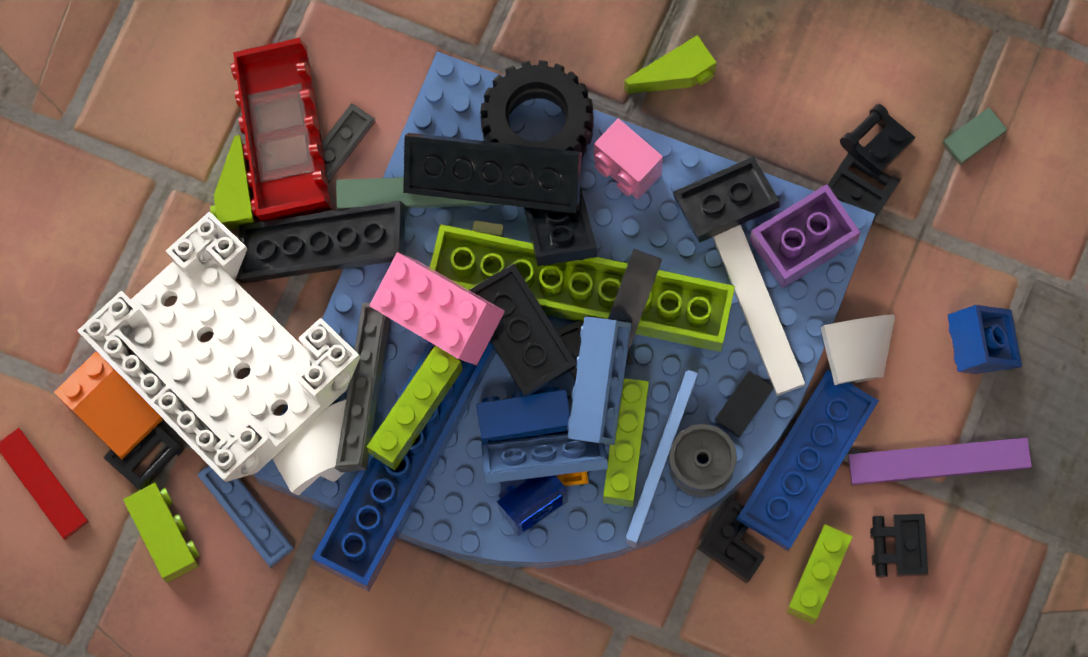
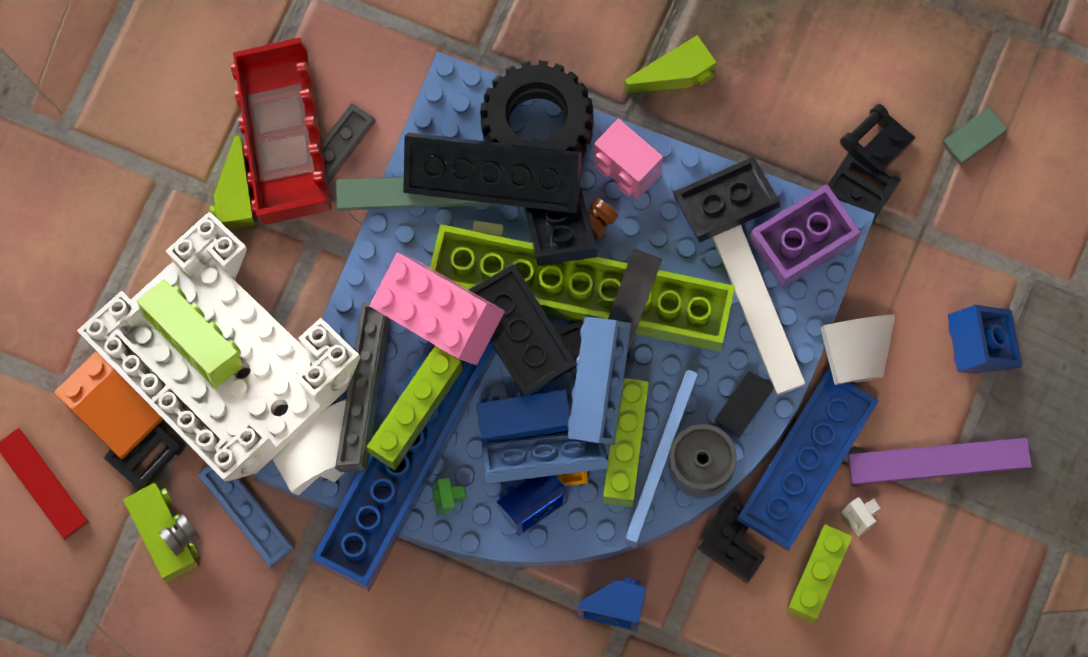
black plate [237,201,405,283] -> none
black plate [870,514,928,578] -> none
none -> brick [136,279,243,389]
none -> flat silver wheel [158,514,201,556]
none -> bright green tile [432,478,467,516]
none -> blue slope [578,578,647,632]
none -> dark orange wheel [588,198,619,240]
none -> white tile [841,497,881,537]

